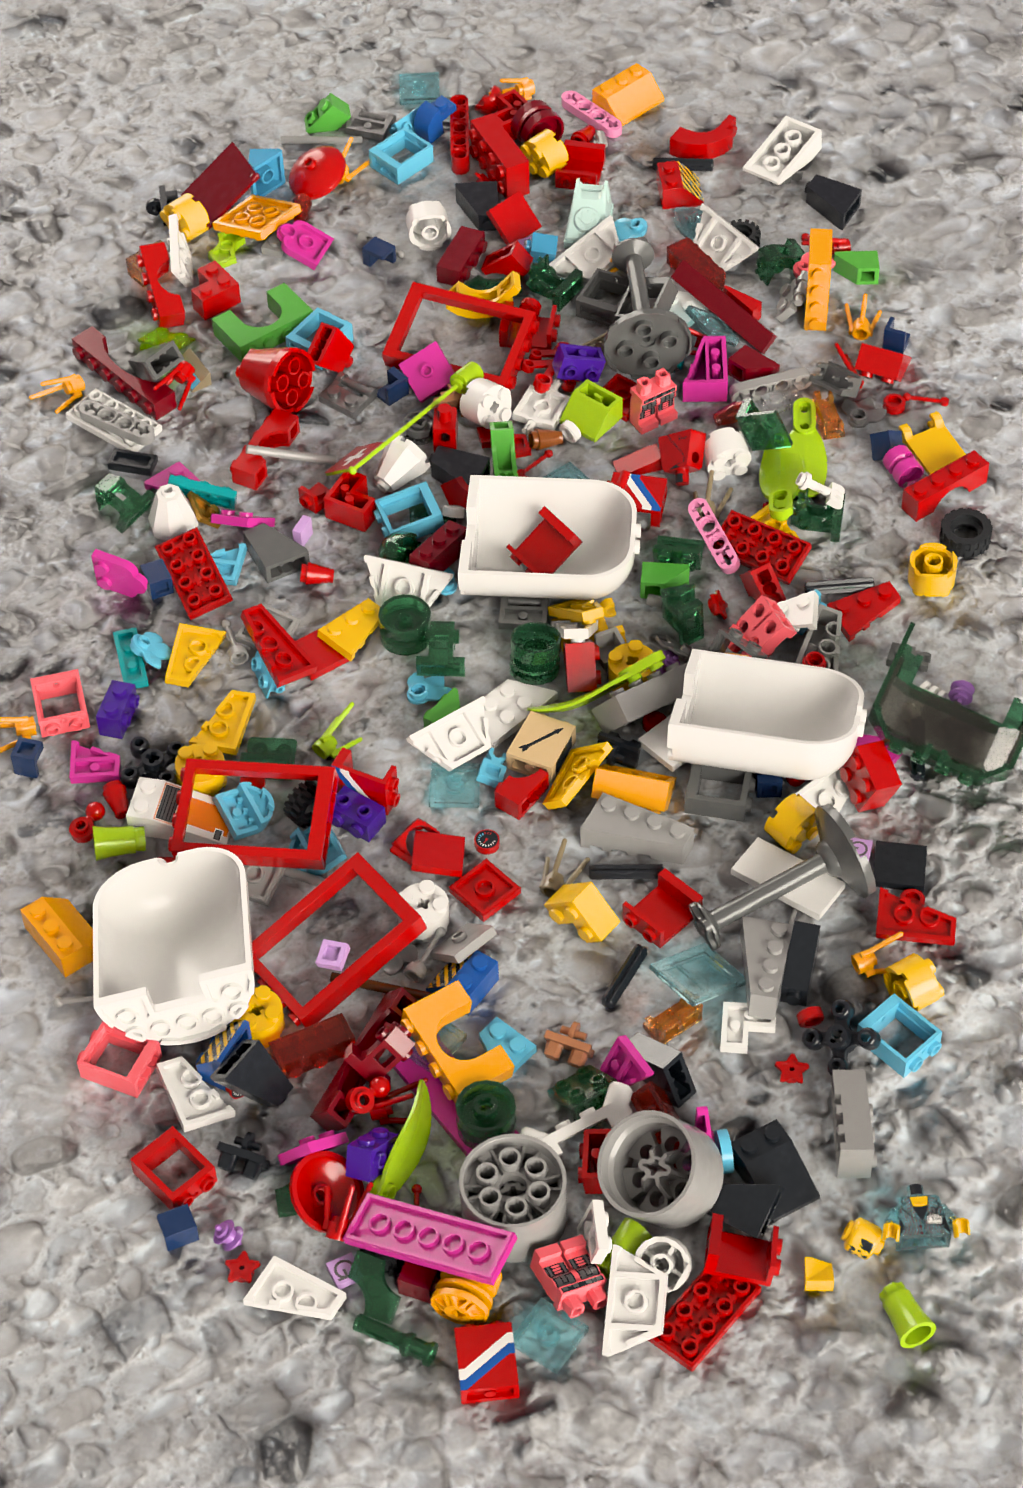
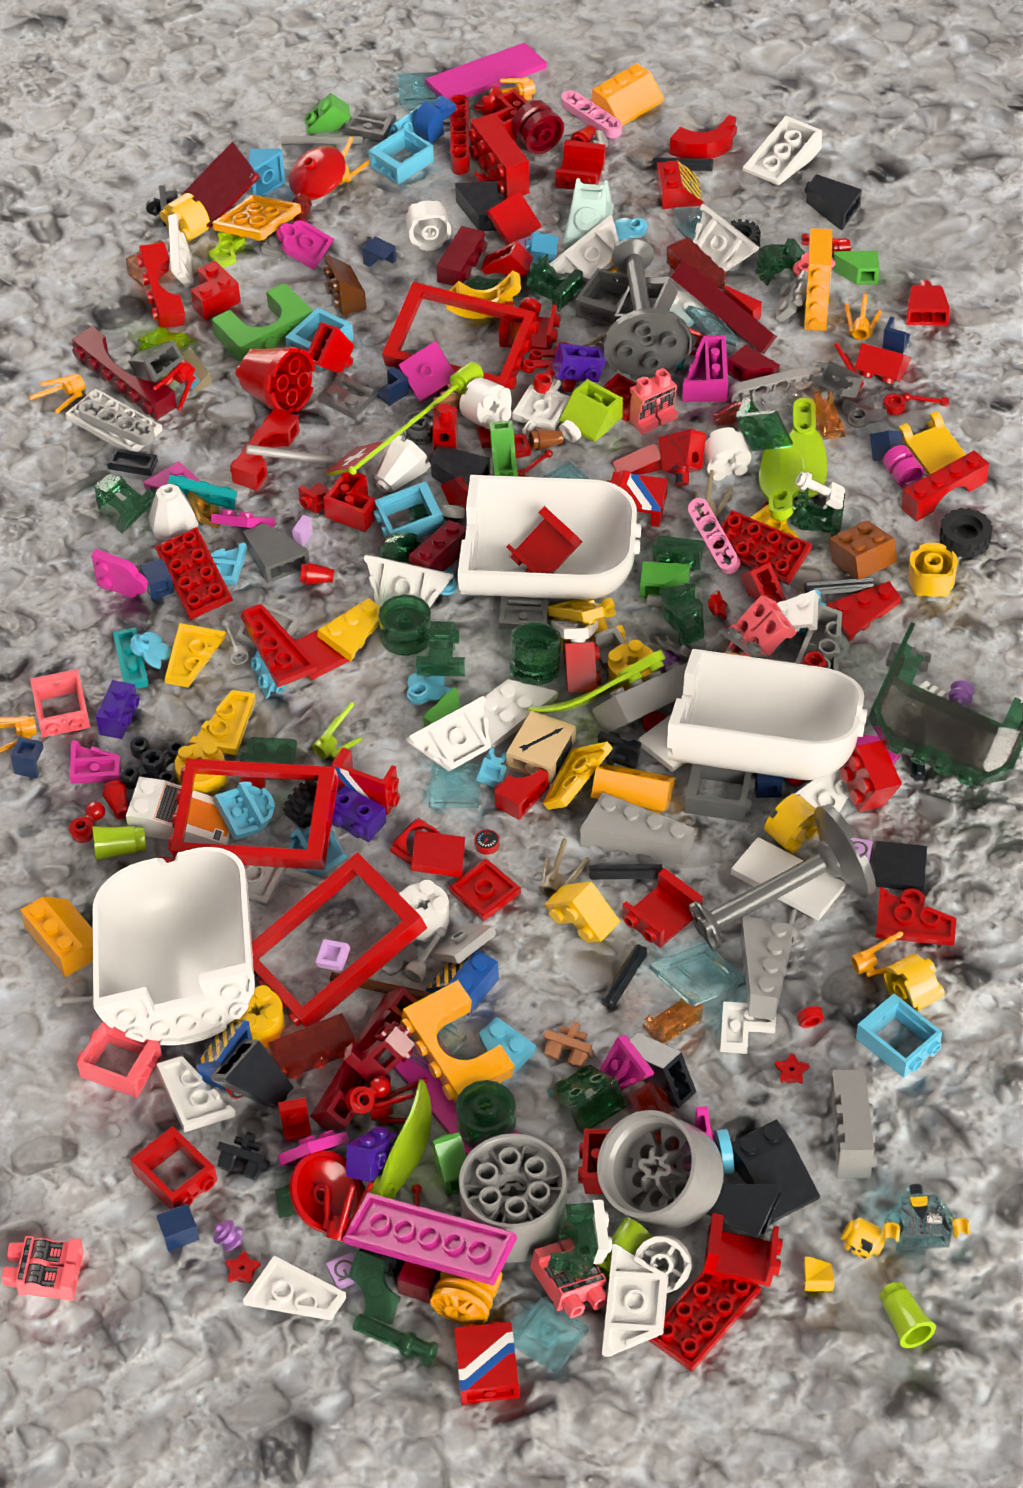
yellow brick [520,129,569,178] -> none
white plate [520,1082,633,1156] -> none
black slope [780,921,821,1006] -> none
black gear [802,999,881,1076] -> none
none -> coral hips [2,1236,84,1301]
none -> red bracket [278,1097,312,1142]
none -> reddish brown slope [323,255,367,315]
none -> dark pink tile [425,42,547,100]
none -> bright green slope [433,1132,467,1196]
none -> clear green tile [547,1202,598,1279]
none -> dark orange brick [829,520,897,580]
none -> red torso [906,280,950,325]

